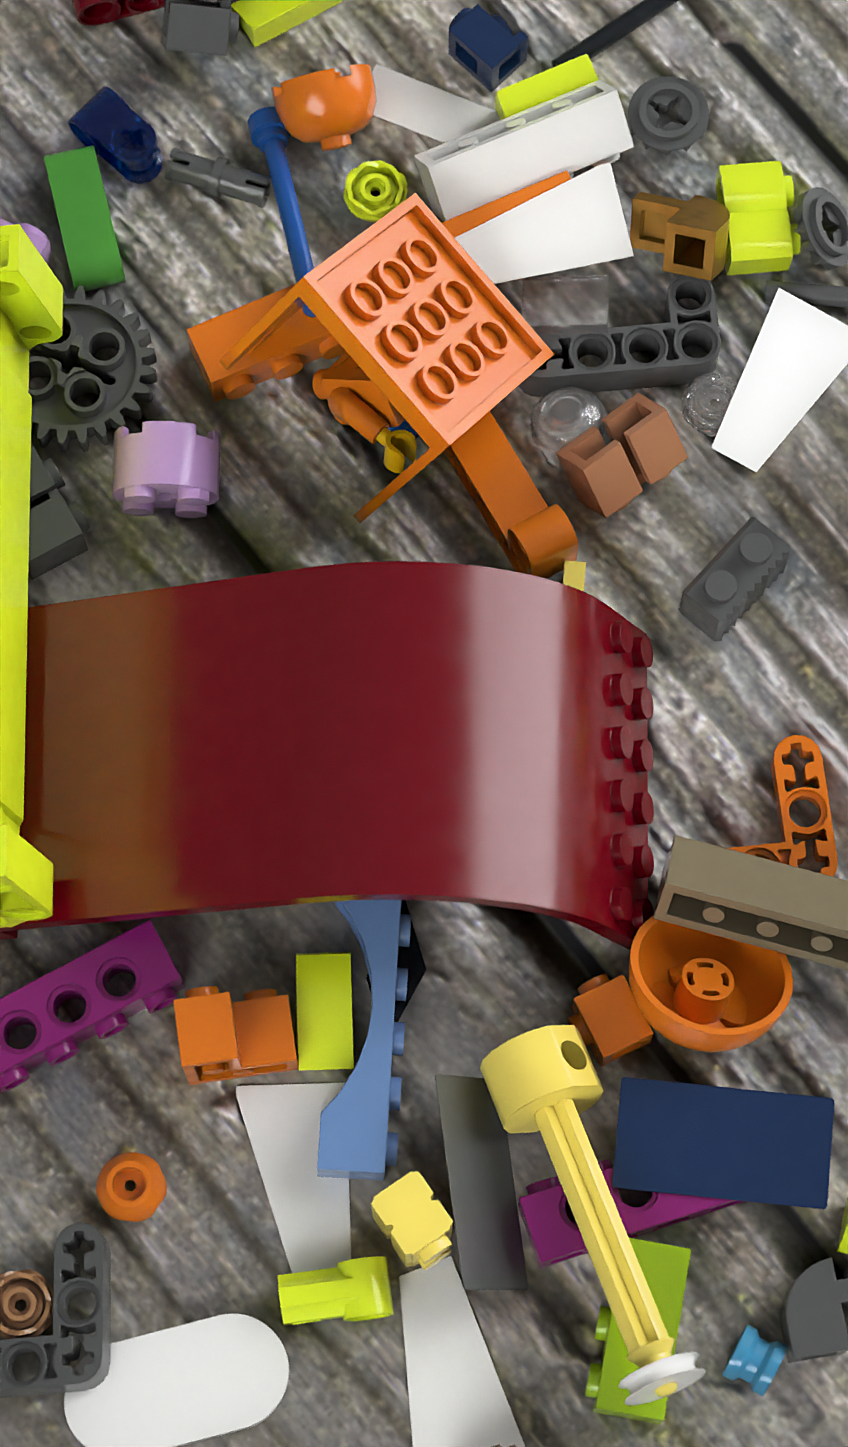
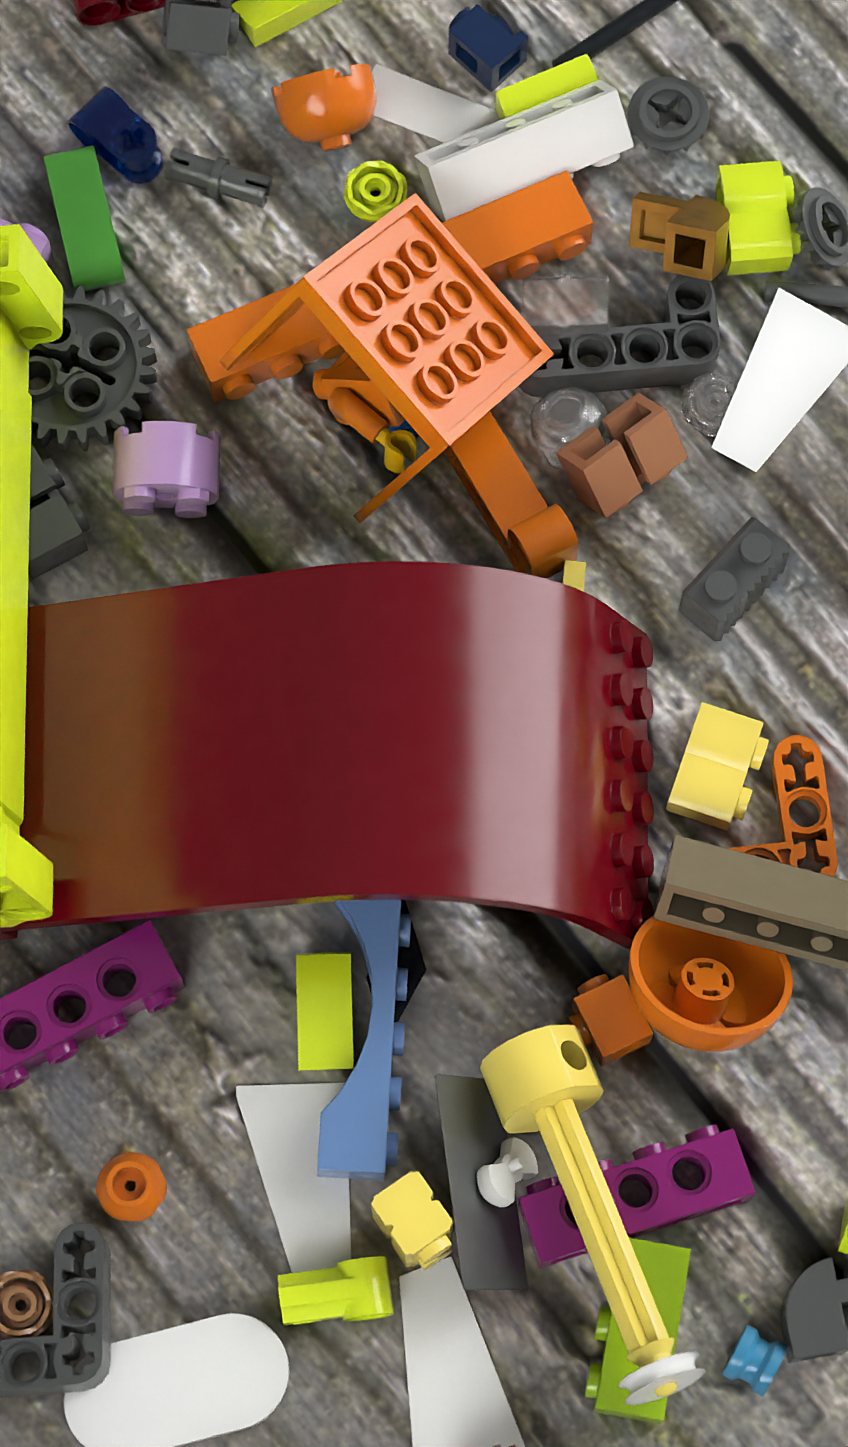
orange brick [173,986,298,1085] -> none
blue piece [247,107,316,317] -> none
white sticker [455,163,634,284] -> none
dark blue sticker [612,1077,835,1209] -> none
none -> white piece [477,1137,538,1207]
none -> light yellow brick [666,702,769,831]

